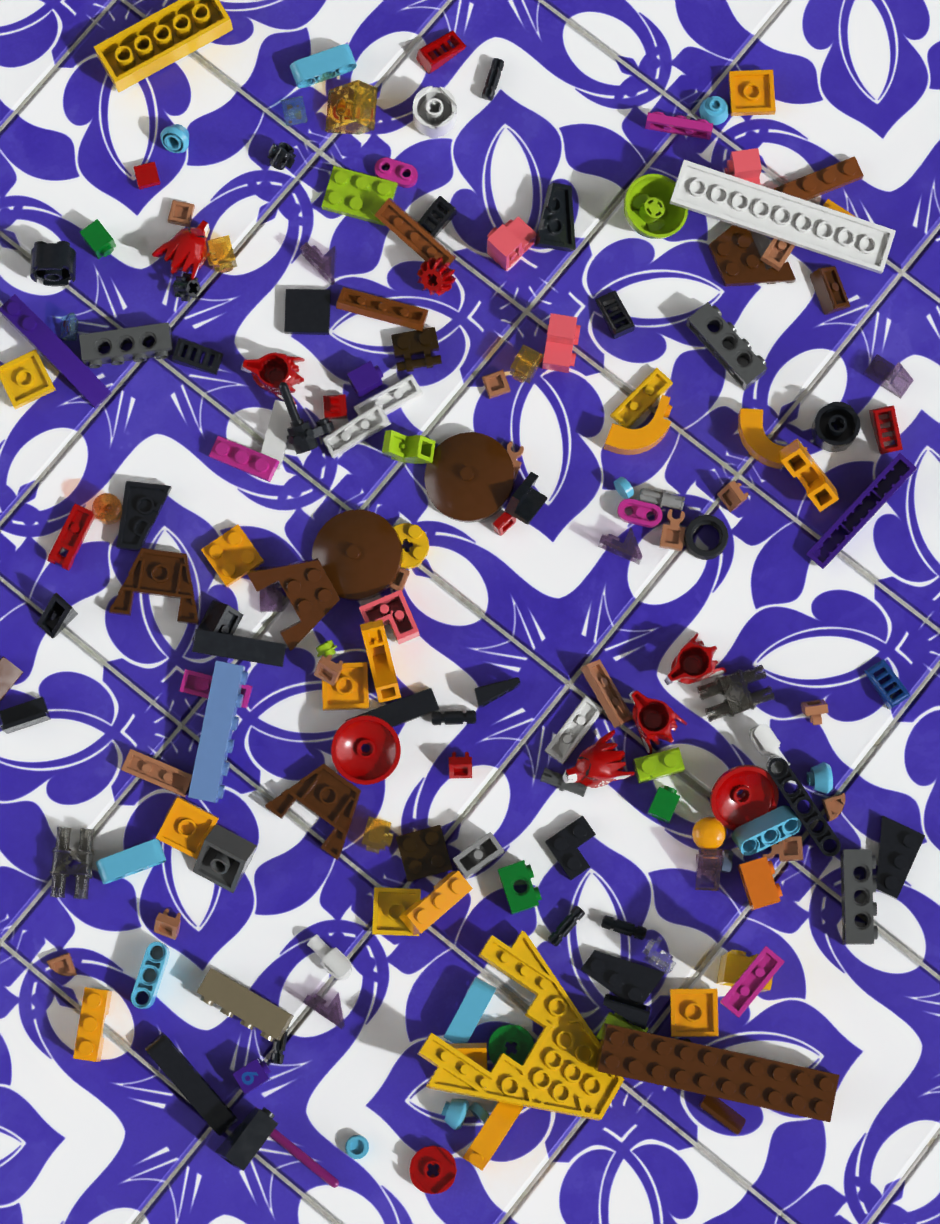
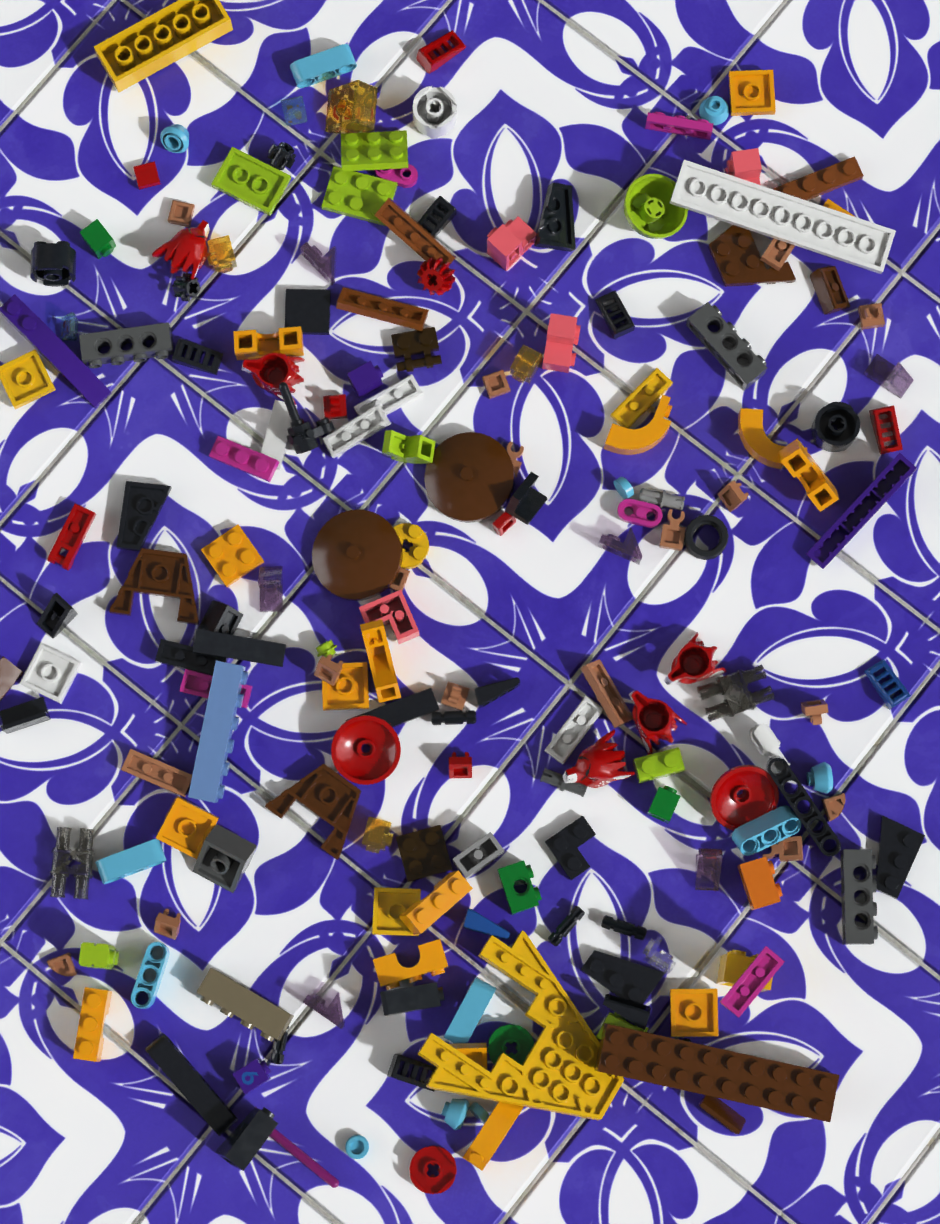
clear orange head [92,493,123,525] -> none
reddish brown wing [247,558,340,651] -> none
white arm [307,934,352,981] -> none
black axle [482,58,504,101] -> none
light orange helmet [692,816,727,851] -> none
sand blue tile [720,849,734,874] -> none
none -> white tile [19,643,82,704]
none -> lime brick [79,942,119,970]
none -> black plate [155,639,228,676]
none -> lime plate [211,147,291,216]
none -> light orange arch [233,326,304,361]
none -> lime plate [341,130,408,172]
none -> light orange arch [373,939,448,990]
none -> black slope [380,982,445,1016]
none -> black slope [387,1054,437,1092]
none -> nougat tile [441,681,470,711]
none -> blue slope [463,908,510,940]
none -> nougat tile [858,303,885,330]

